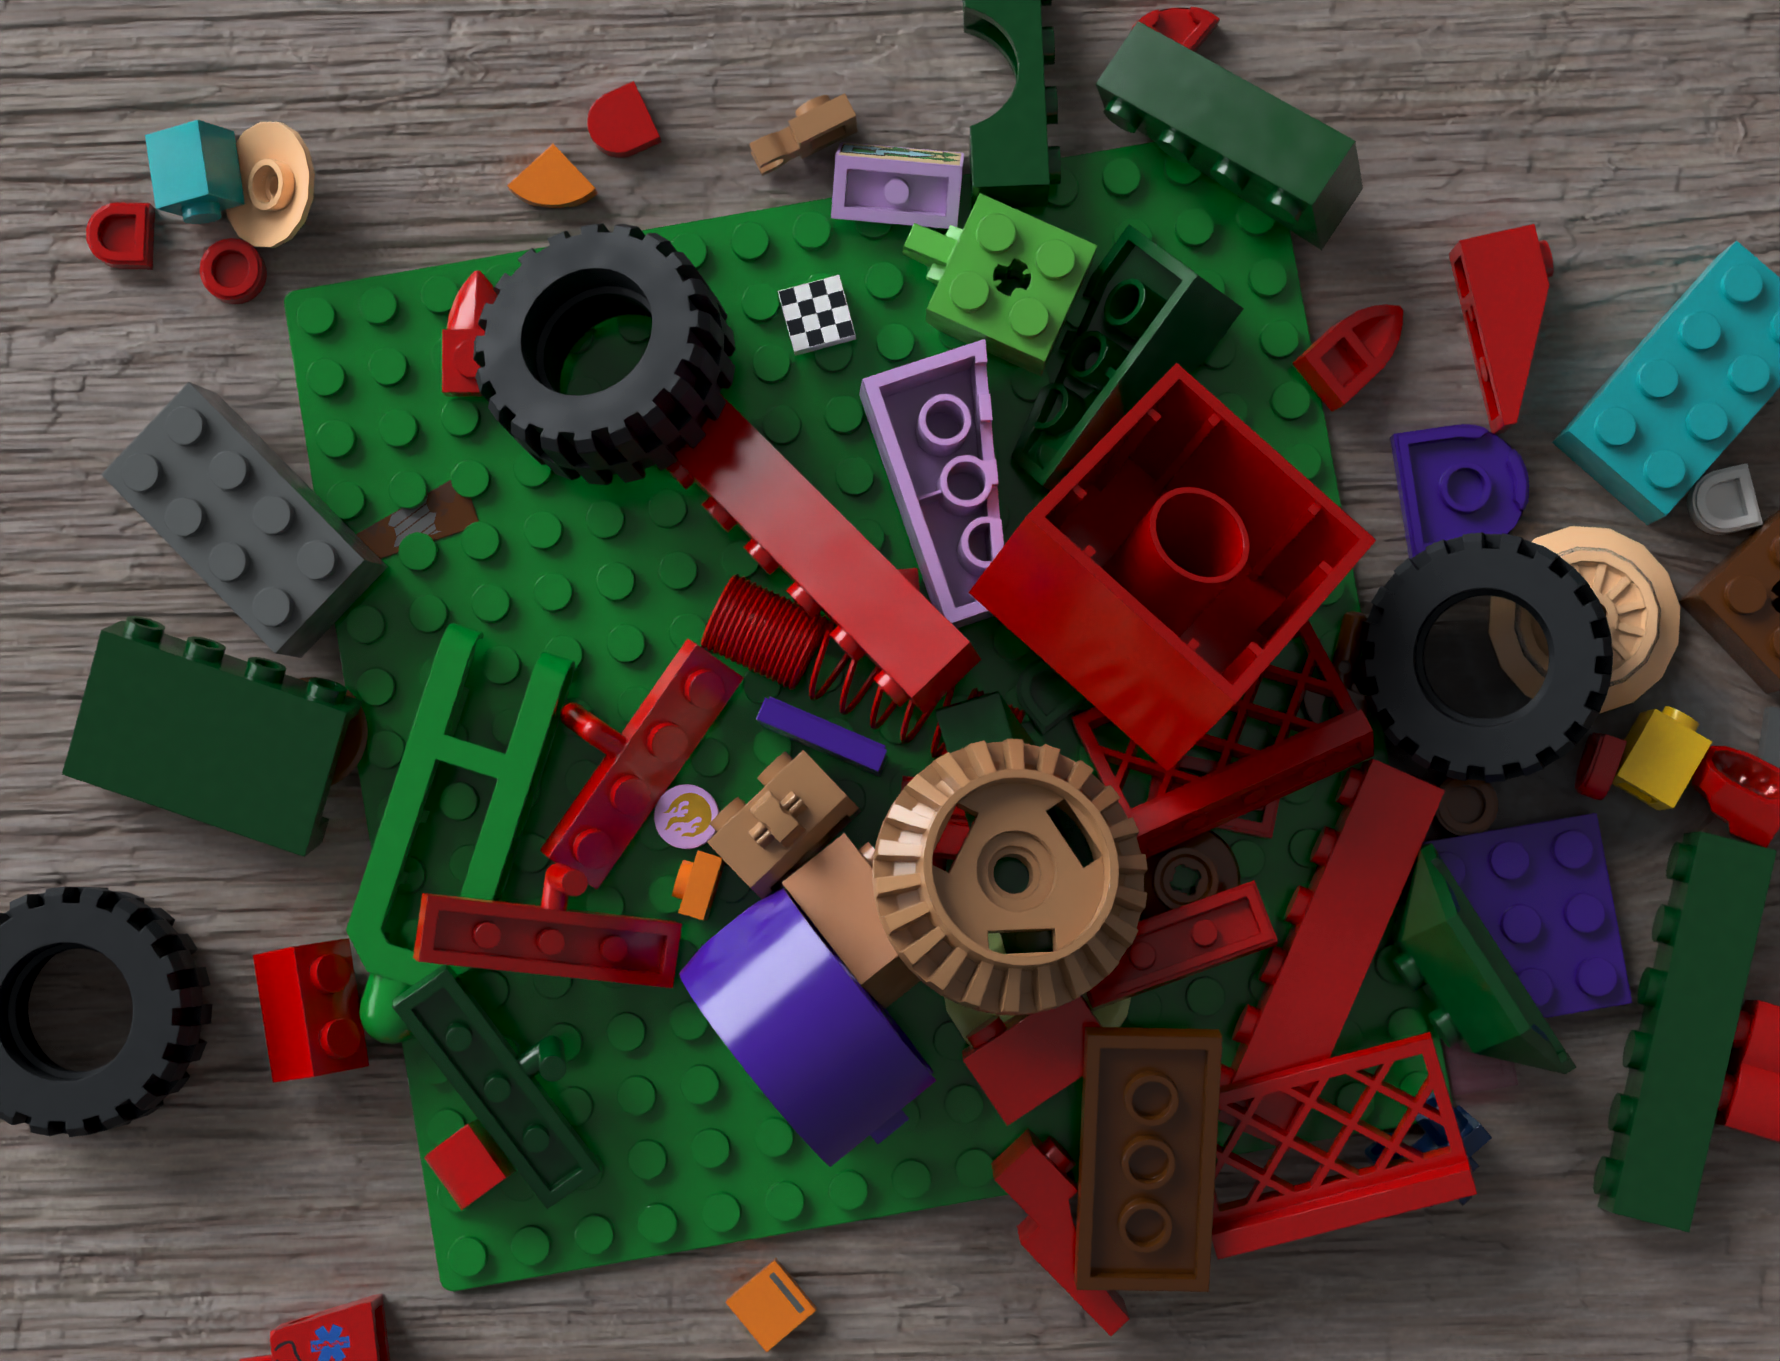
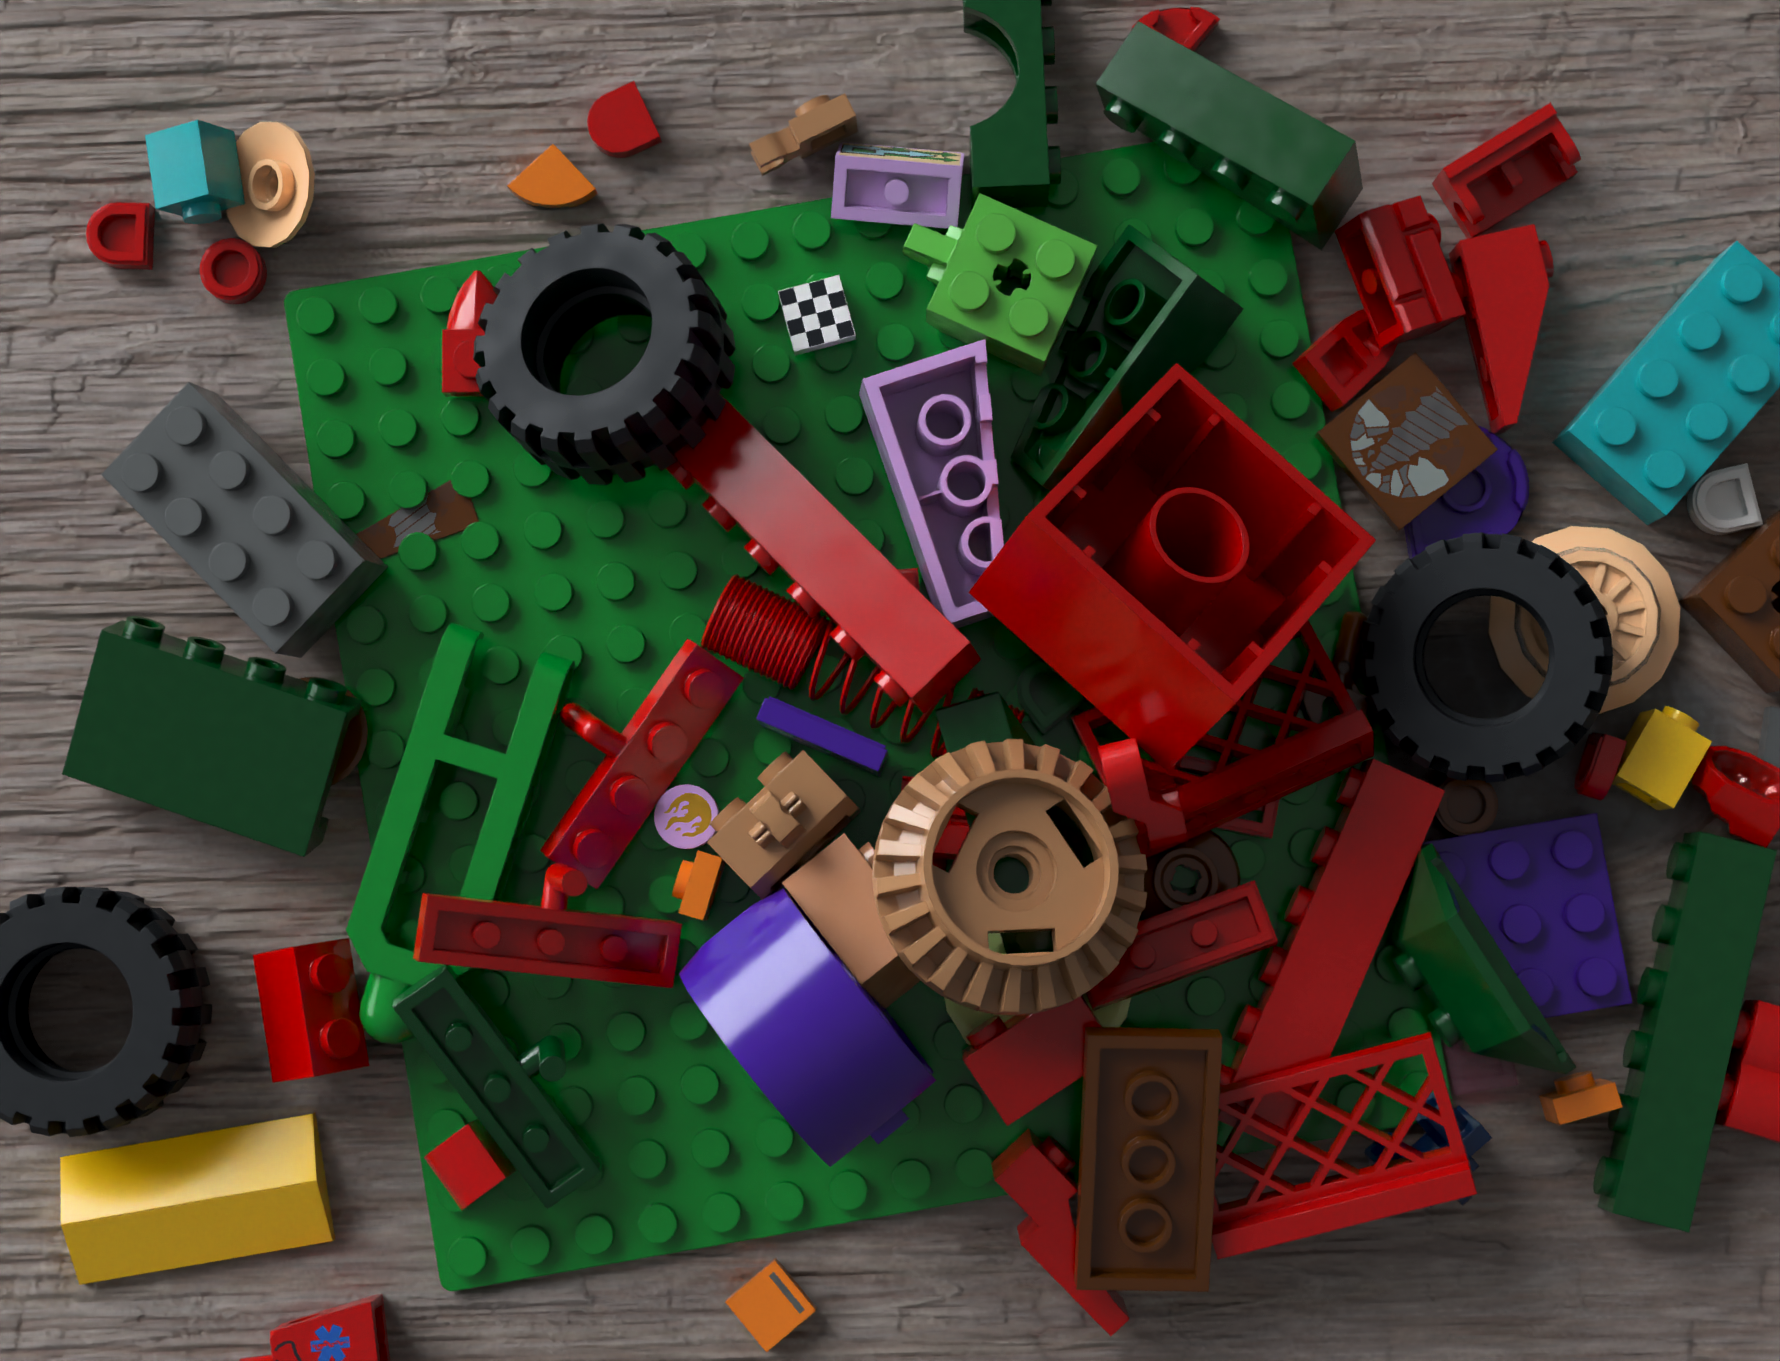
none -> yellow slope [60,1113,335,1285]
none -> red piece [1097,737,1189,850]
none -> tile [1315,352,1498,533]
none -> red brick [1334,195,1466,349]
none -> red hinge [1432,102,1581,238]
none -> orange plate [1539,1071,1623,1125]

